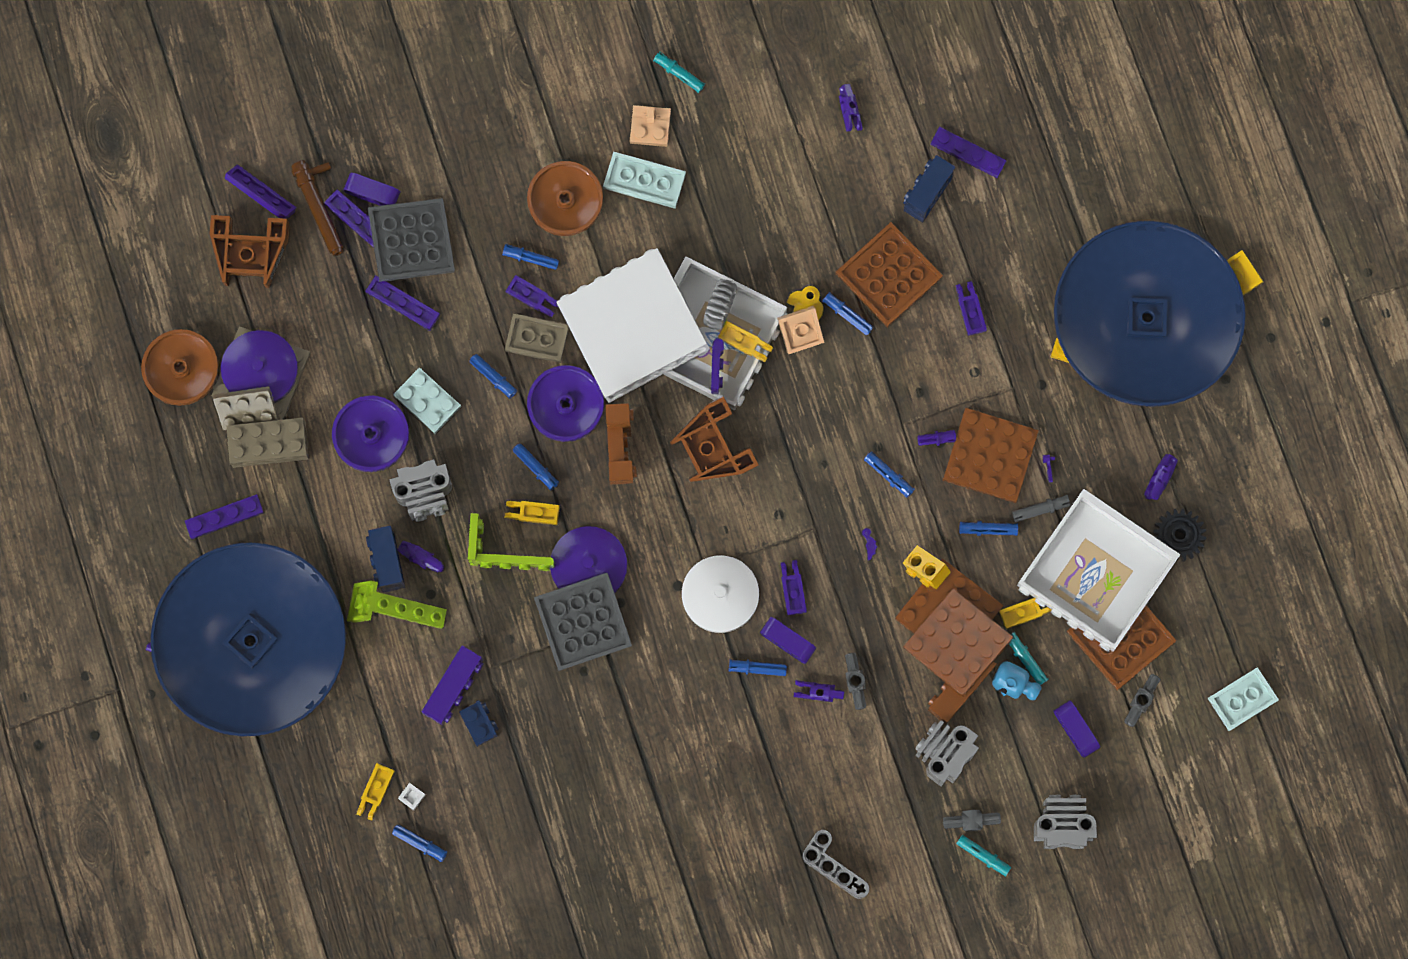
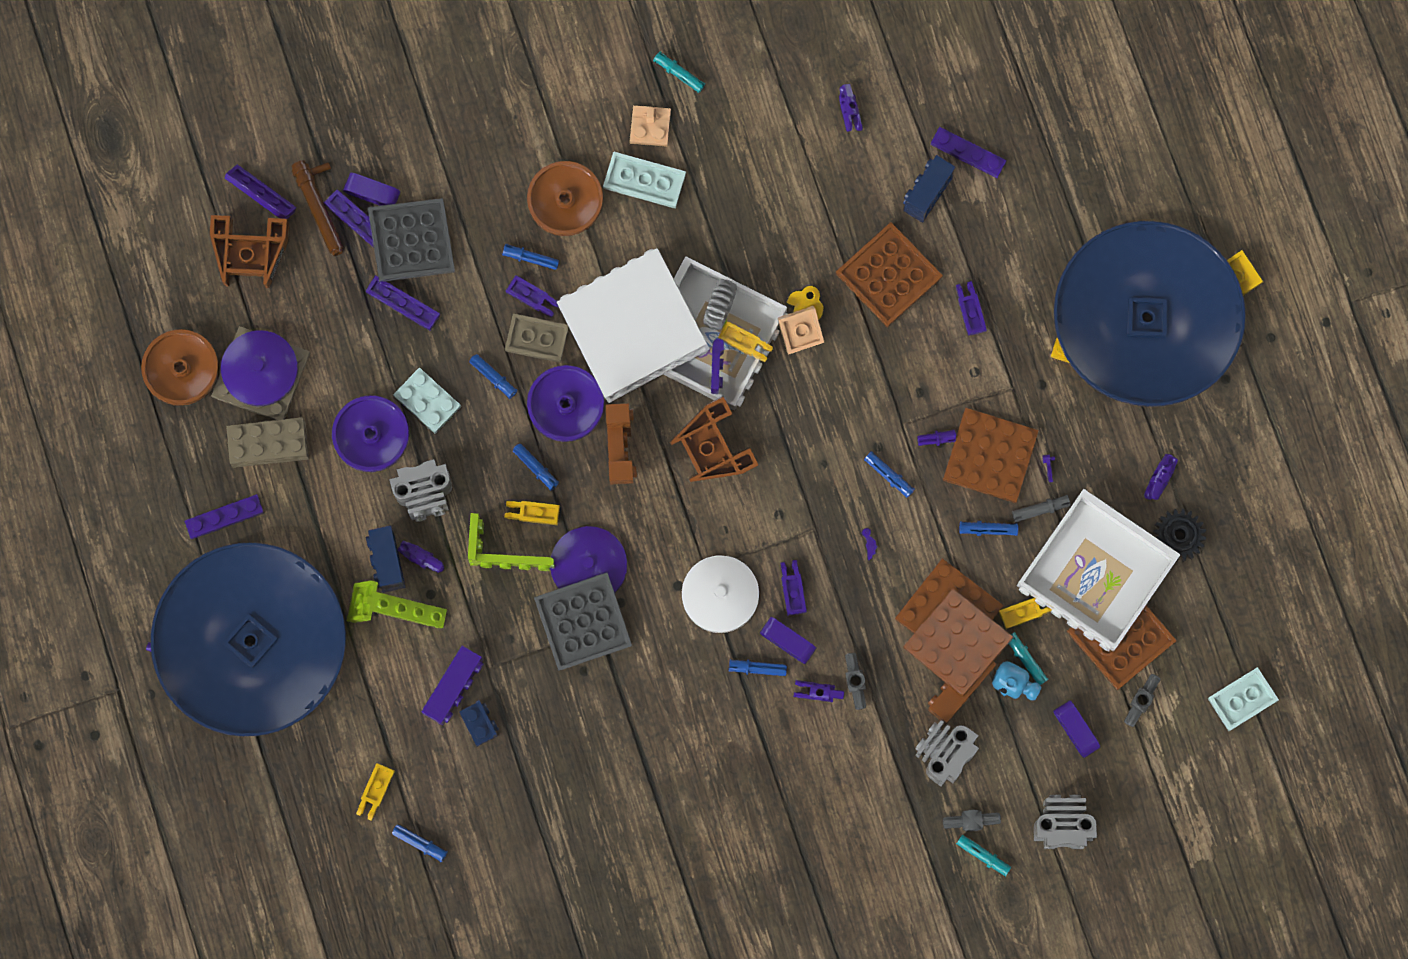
dark tan plate [213,386,279,430] -> none
white plate [398,783,425,810] -> none
light grey beam [803,830,869,899] -> none
blue axle [822,292,873,335] -> none
yellow brick [903,545,950,590] -> none

